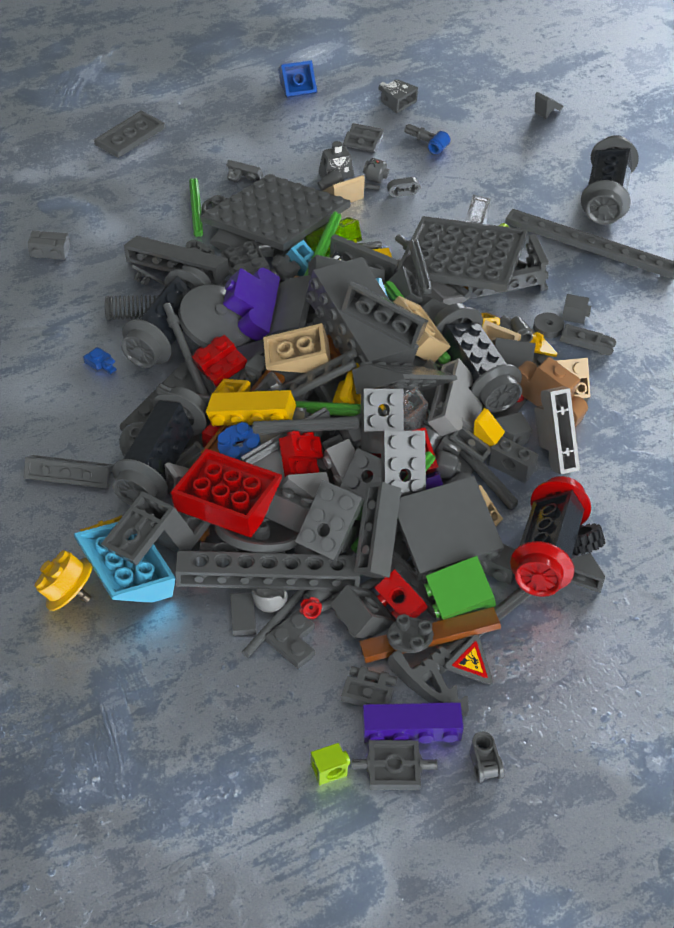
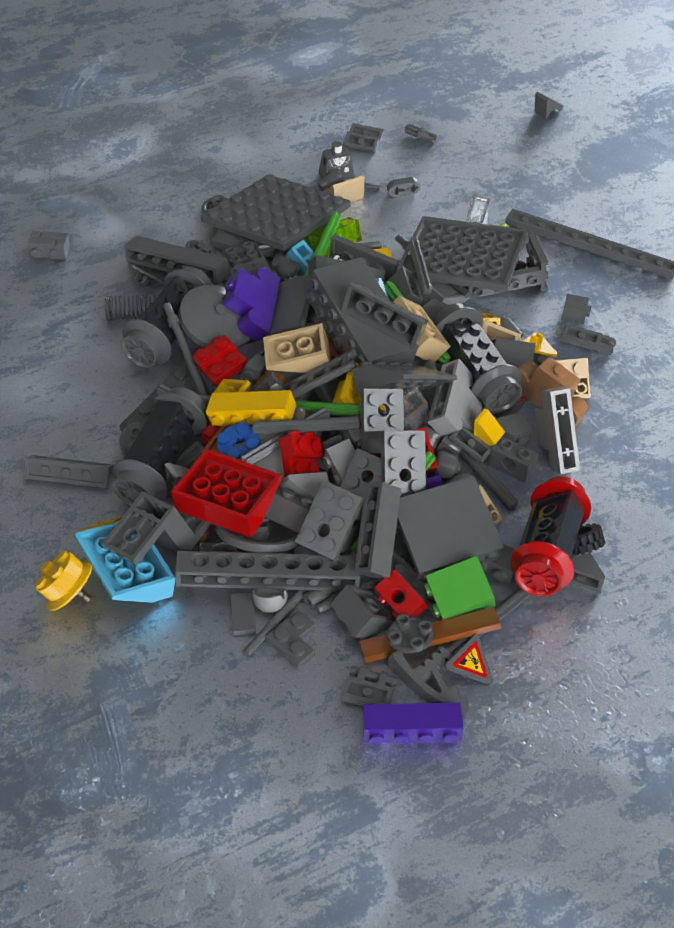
blue plate [83,347,117,374] -> none
dark grey plate [94,111,165,158] -> none
bright green axle [189,178,203,237] -> none
dark grey hinge [226,160,263,182] -> none
blue slope [278,60,317,97] -> none
red plate [300,597,322,619] -> none
lime brick [310,743,350,785] -> none
dark grey plate [352,740,437,790] -> none
dark grey head [363,158,389,183] -> none
dark grey torso [378,79,418,113] -> none
blue brick [428,131,451,154] -> none
dark grey piece [470,731,504,783] -> none
dark grey cone [510,316,533,342] -> none
dark grey piece [533,312,564,338] -> none
dark grey brick [581,135,639,225] -> none

